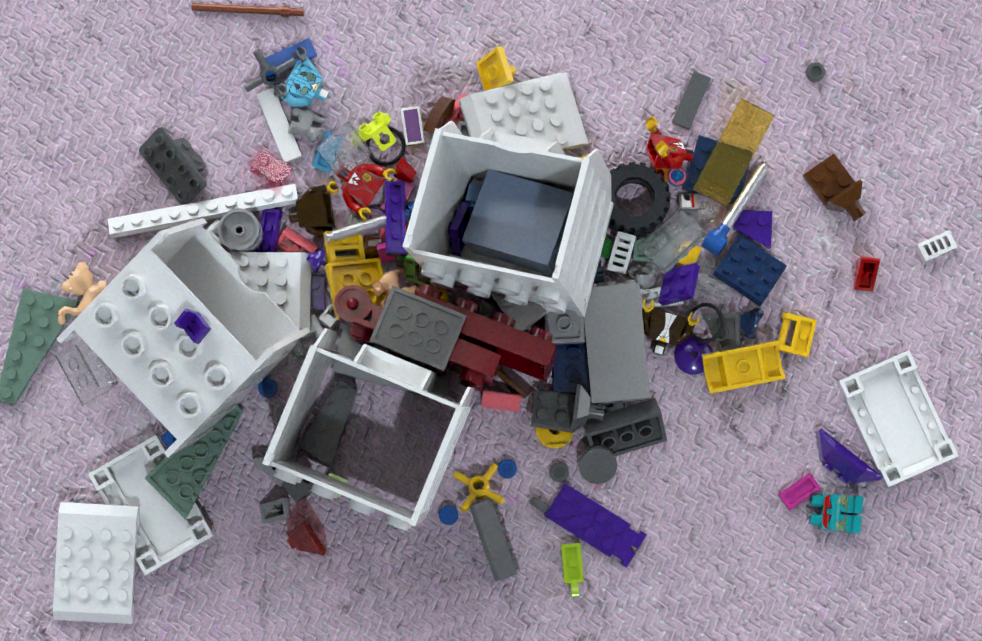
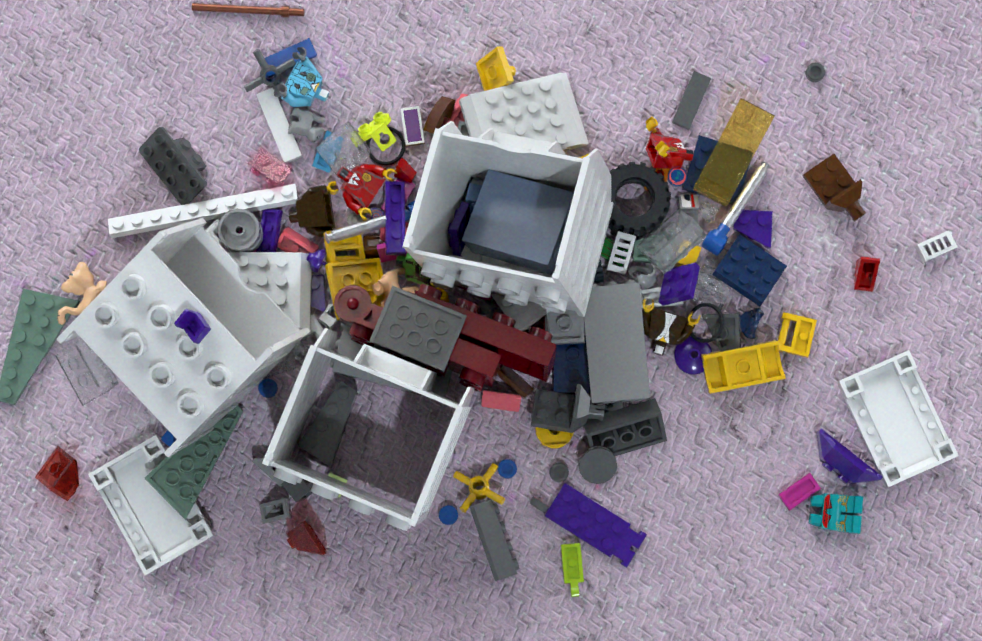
white slope [53,502,140,624] -> none
none -> clear red slope [35,446,79,501]

